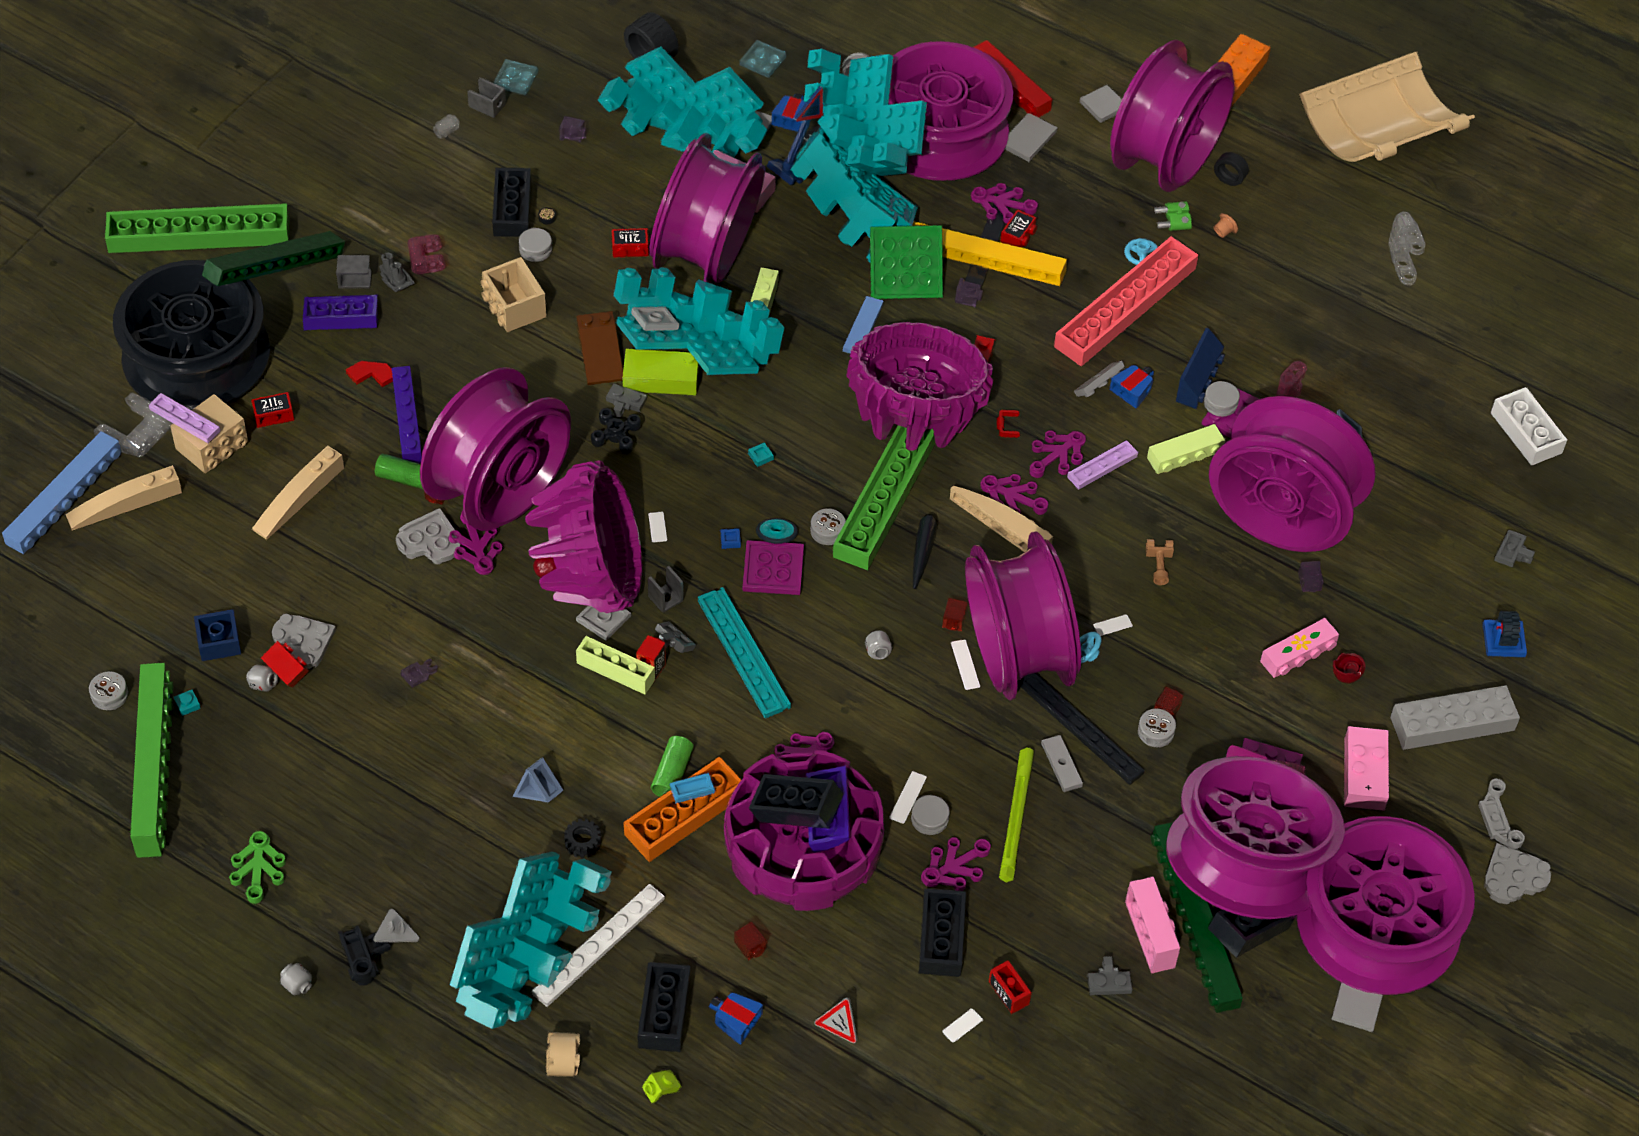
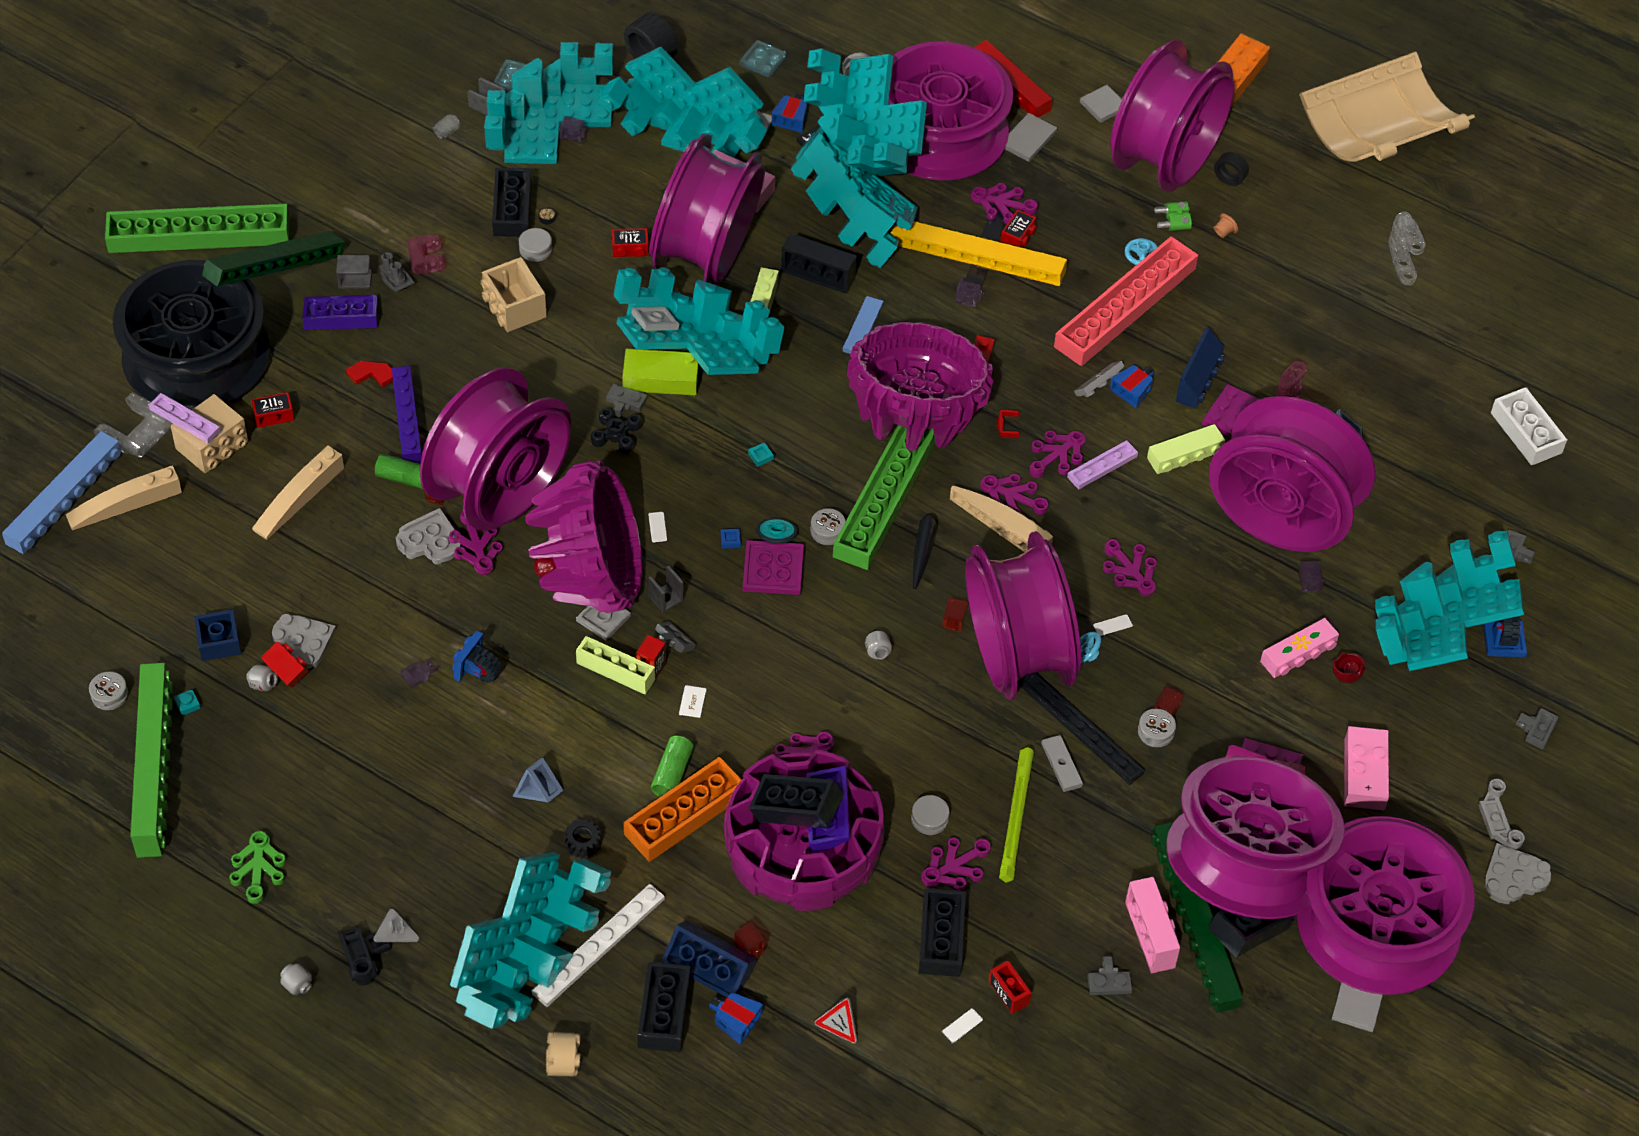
reddish brown slope [577,311,623,385] -> none
lime bracket [642,1070,681,1103] -> none
dark azure tile [670,773,715,803] -> none
teal plate [698,587,791,718] -> none
dark blue piece [767,86,823,185] -> none
green plate [870,225,943,299] -> none
white sticker [889,771,927,824] -> none
white sticker [951,640,980,690] -> none
medium nougat bar [1146,539,1174,585] -> none
light grey head [1204,381,1240,416] -> none
light grey brick [1390,685,1520,750] -> none
none -> plate [452,630,502,683]
none -> teal brick [484,42,613,164]
none -> dark blue slope [661,920,757,997]
none -> white sticker [679,685,706,718]
none -> black brick [781,233,856,294]
none -> magenta plant [1103,539,1157,596]
none -> teal brick [1375,531,1524,671]
none -> dark grey hinge [1516,708,1559,750]

